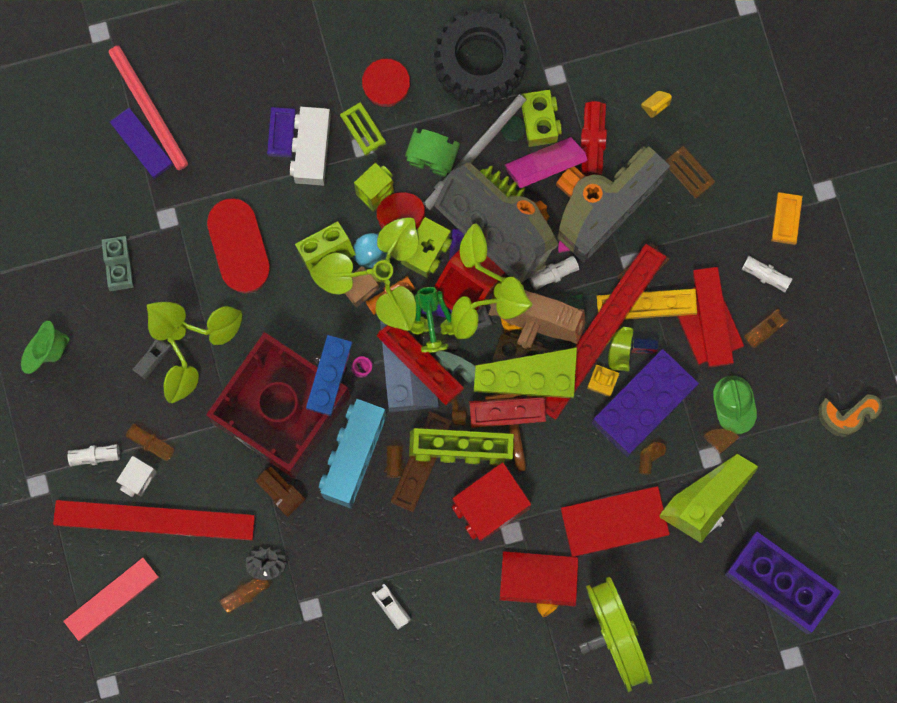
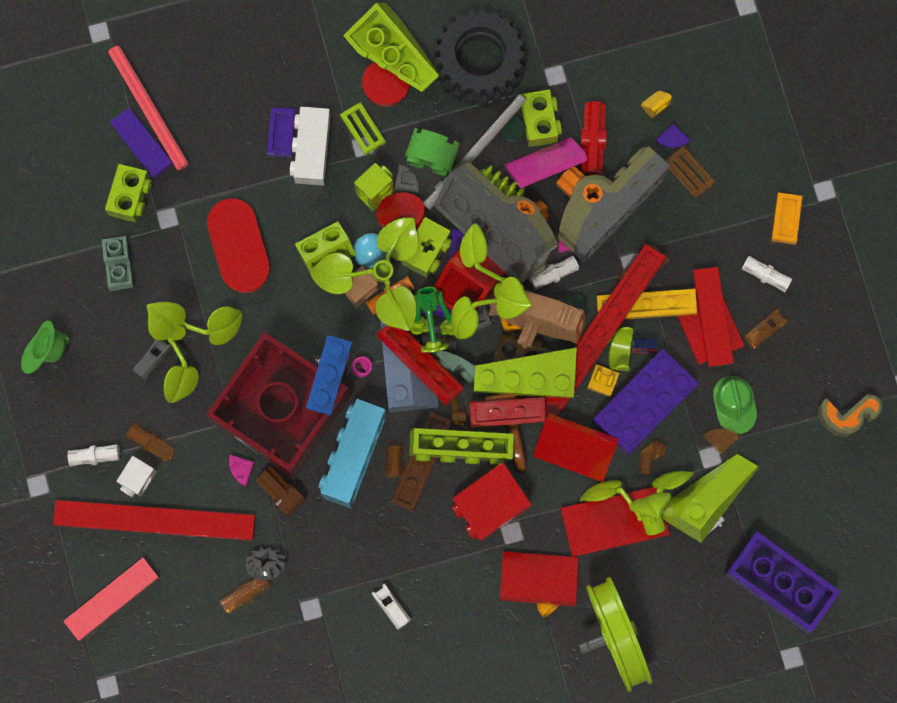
none -> lime brick [105,164,152,223]
none -> dark pink tile [229,455,255,487]
none -> lime wedge [343,2,440,92]
none -> dark grey tile [395,164,419,194]
none -> red tile [533,413,619,482]
none -> lime plant [580,471,694,535]
none -> dark purple tile [655,124,690,148]

